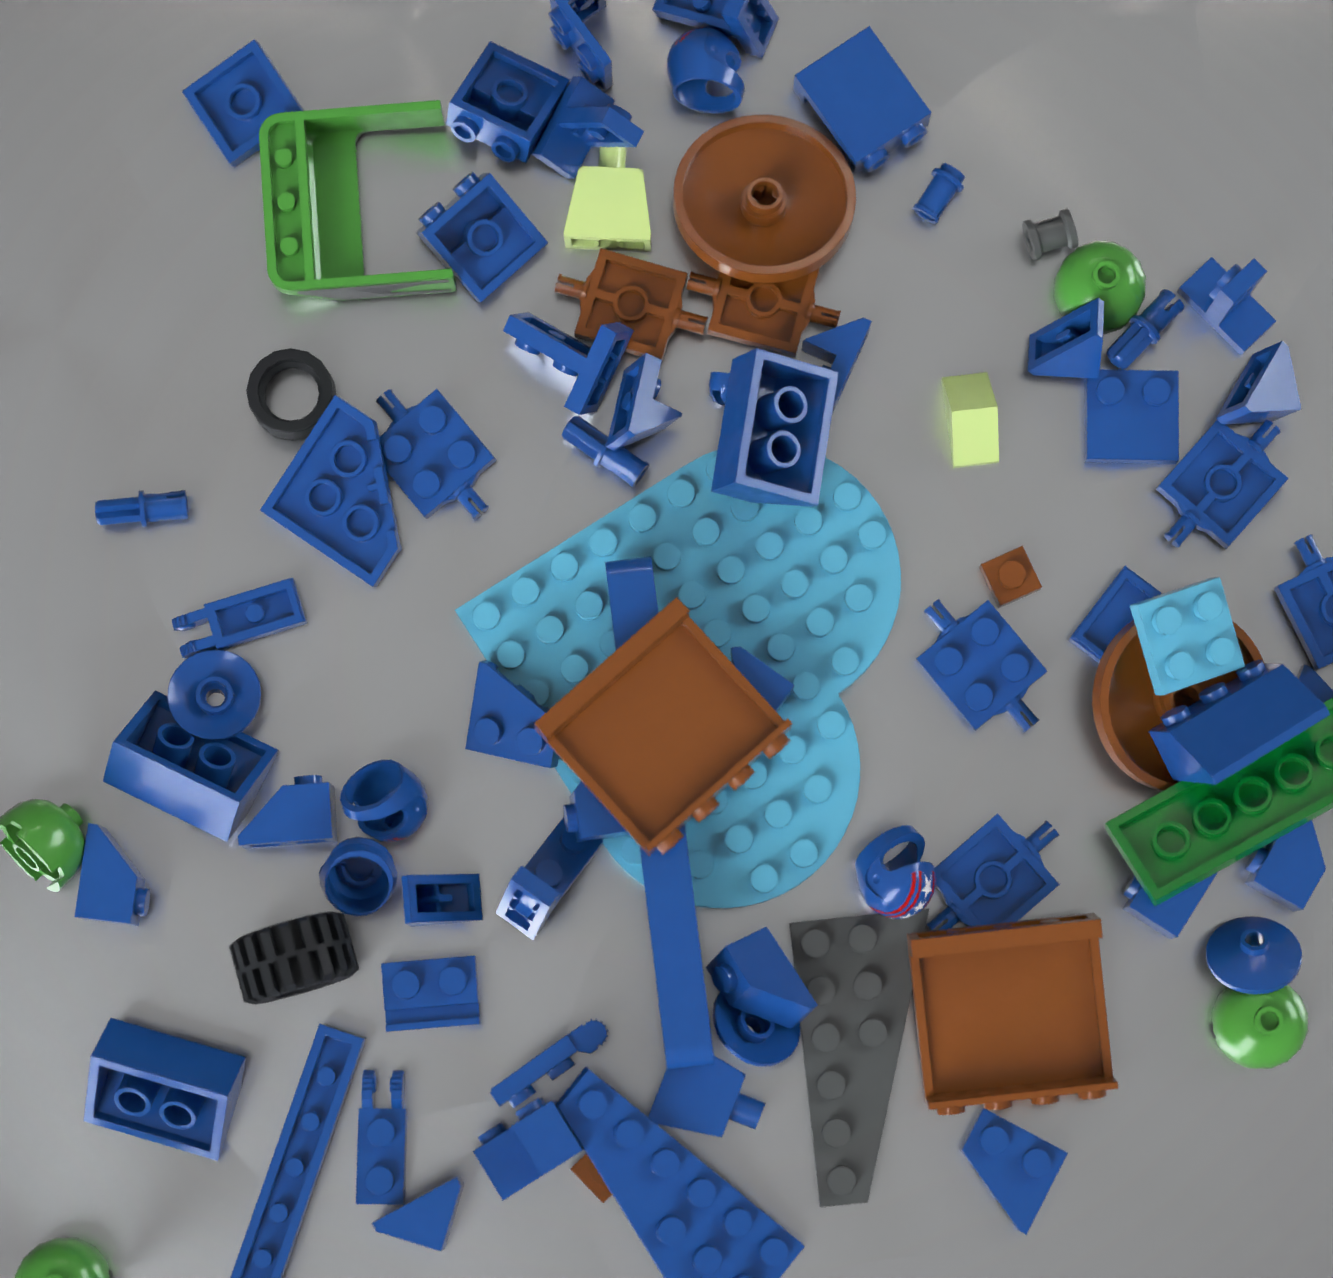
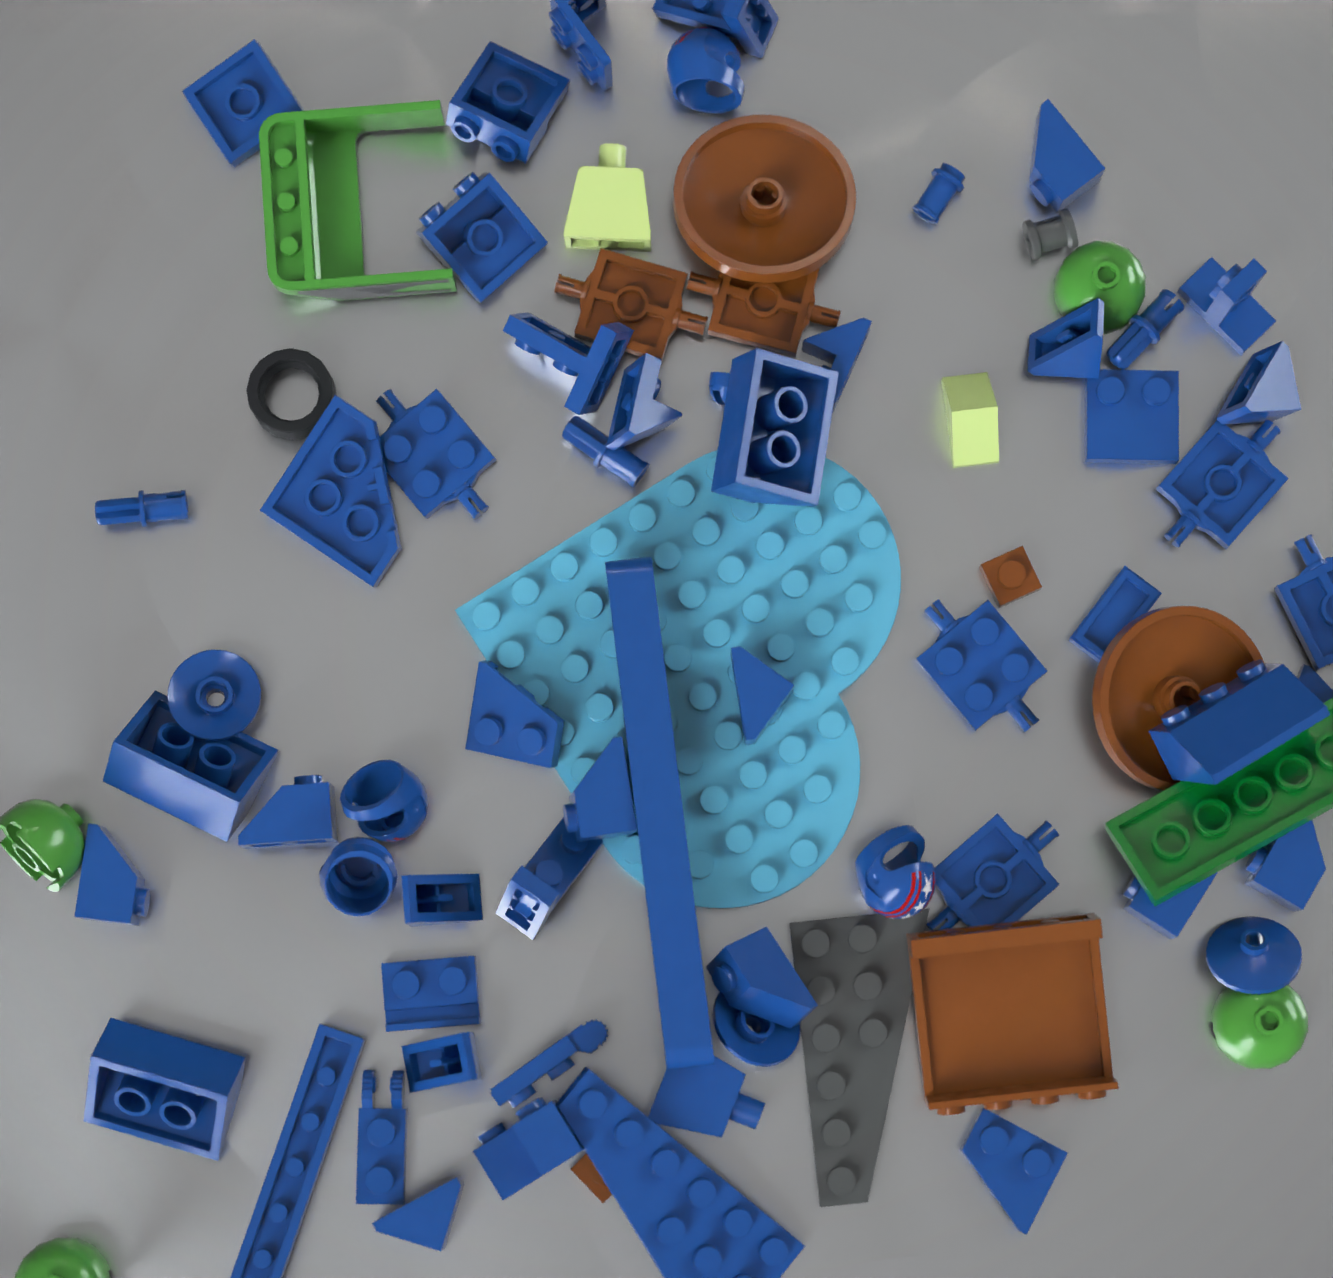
blue hinge [172,578,308,658] -> none
black tyre [229,911,359,1004] -> none
blue bracket [532,76,644,178] -> none
dark orange panel [534,597,793,856] -> none
blue panel [793,26,931,175] -> none
medium azure plate [1130,577,1245,695] -> none
none -> blue slope [402,1032,482,1093]
none -> blue slope [1029,99,1105,214]

